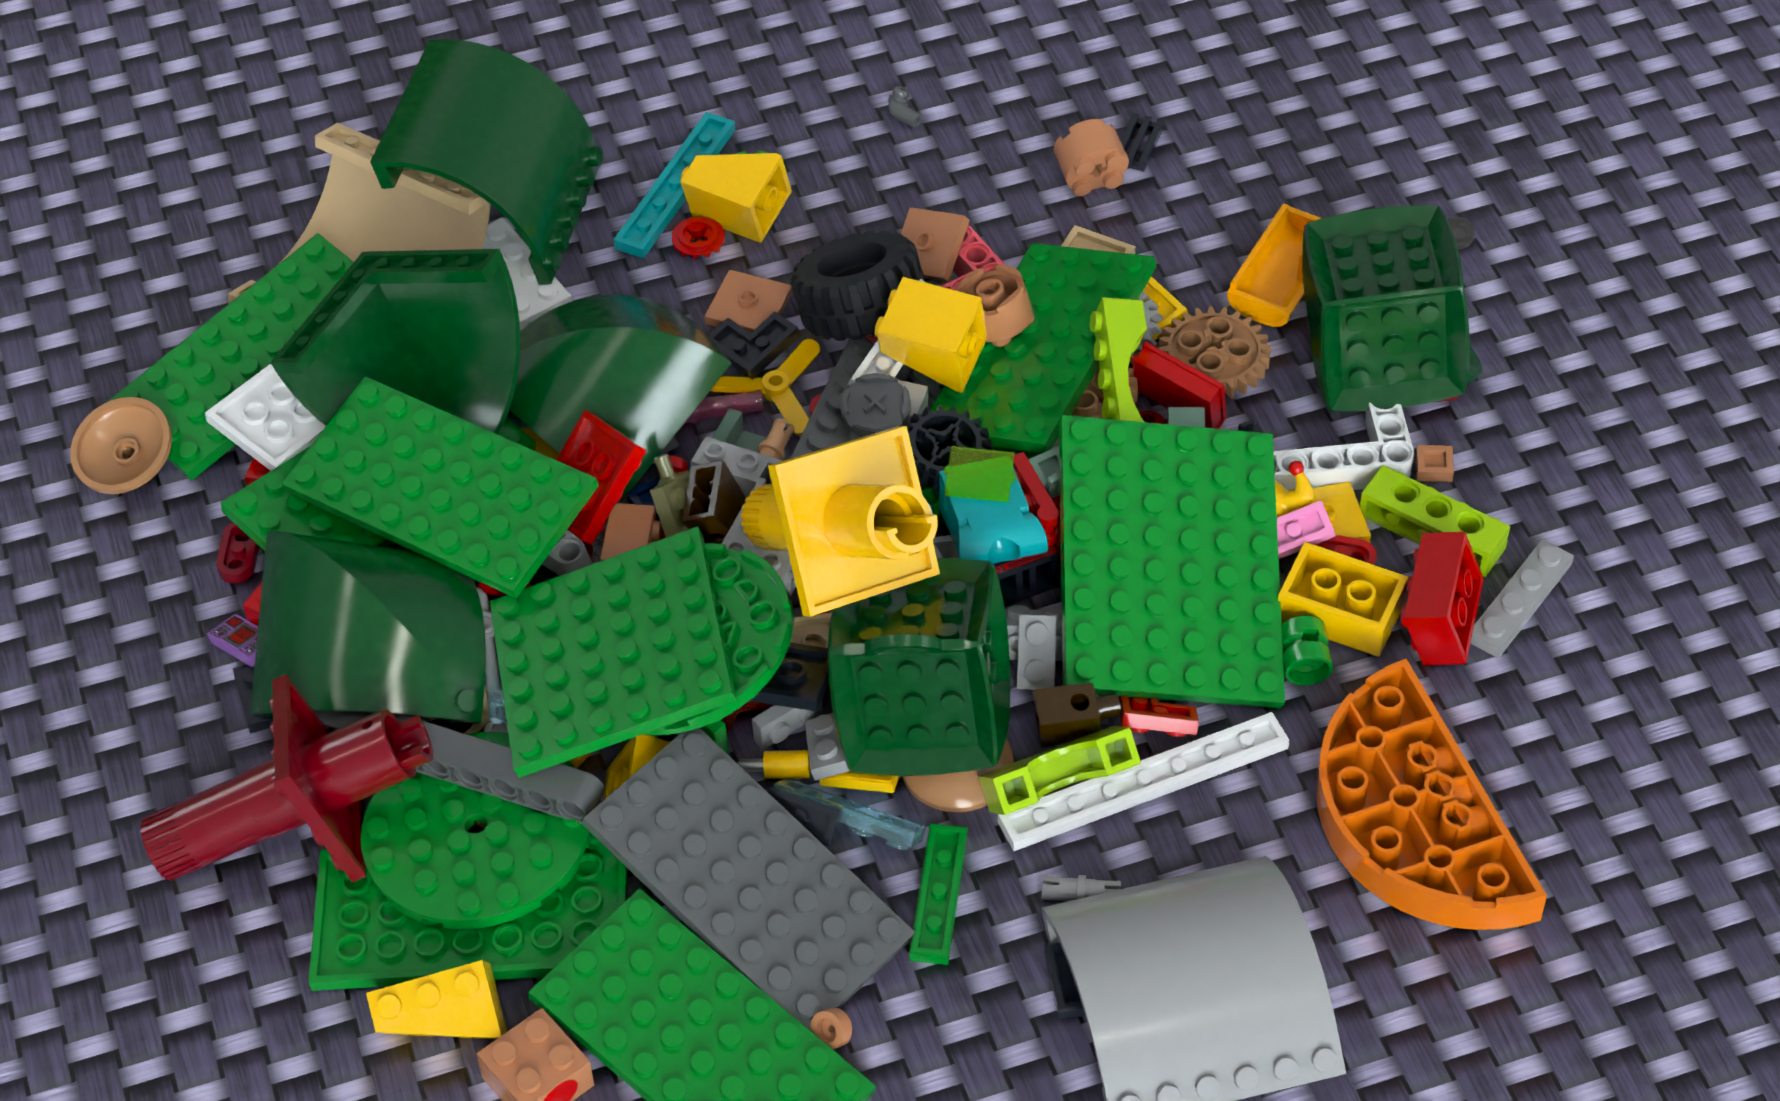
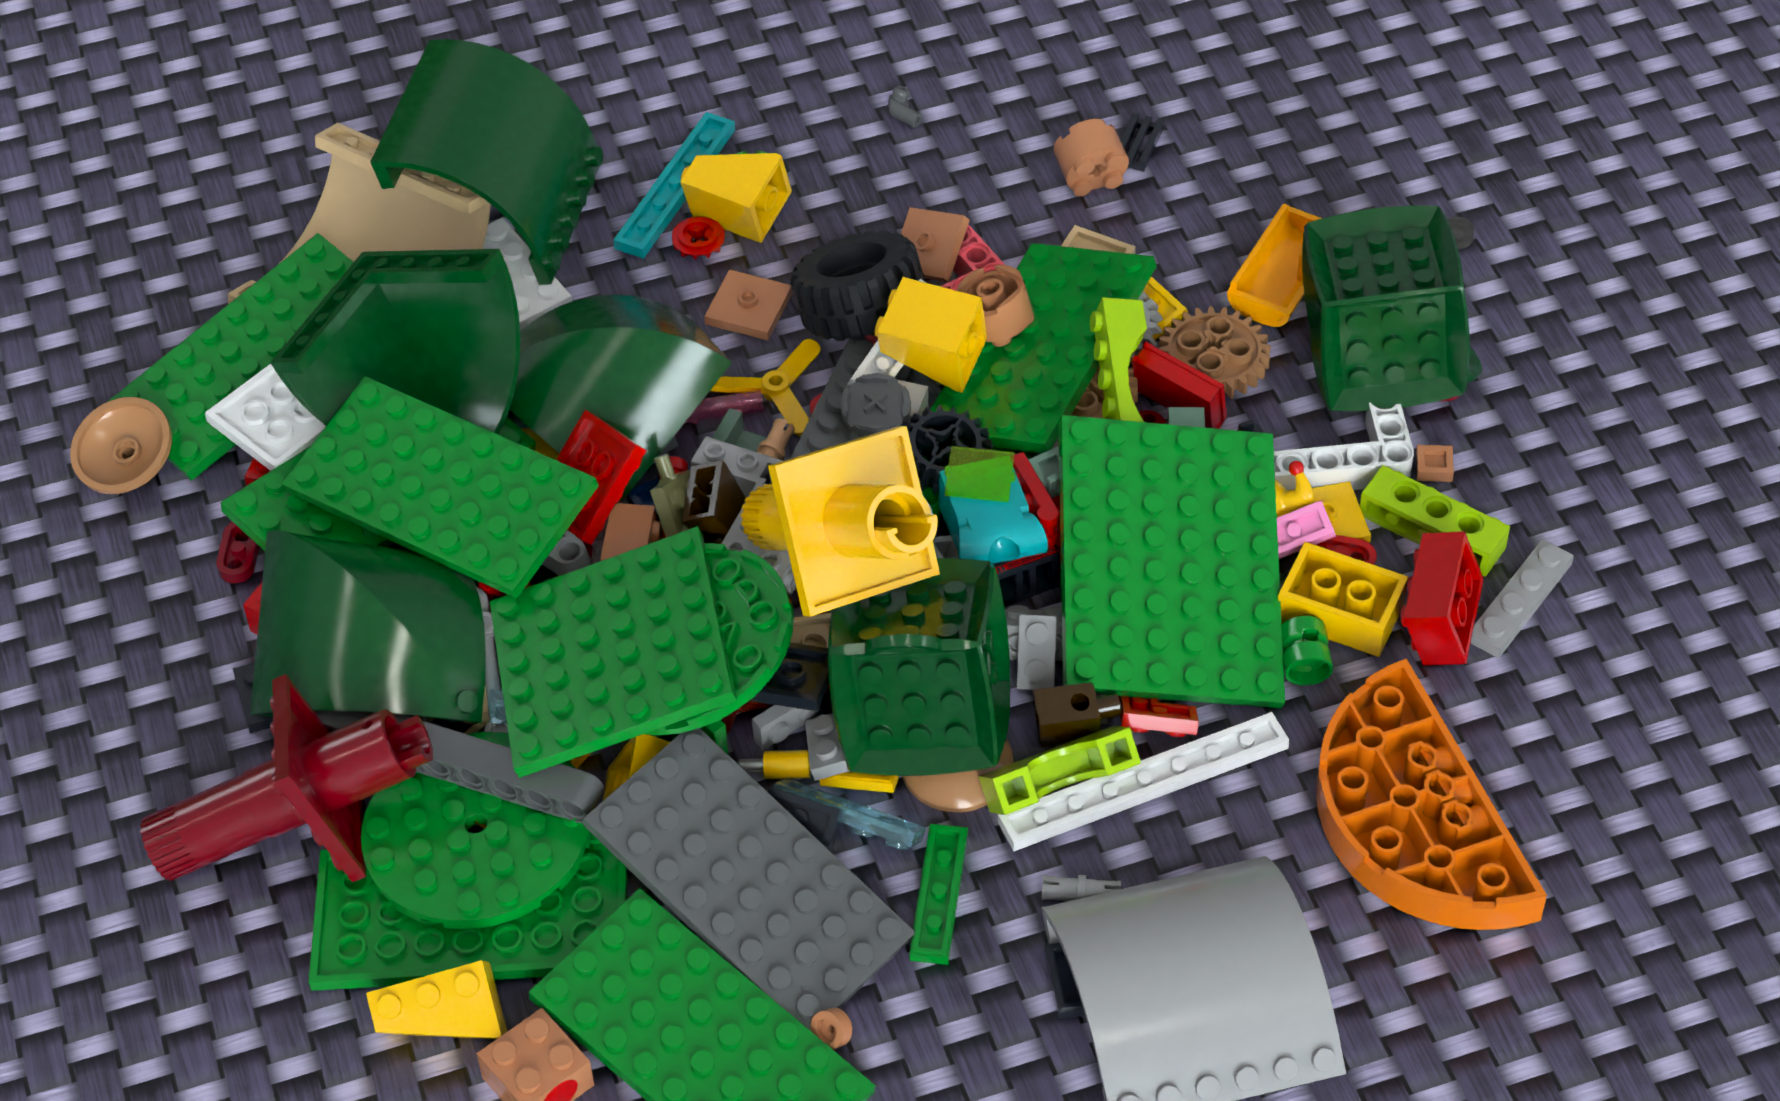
tile [207,614,258,667] -> none
black plate [708,311,801,380] -> none

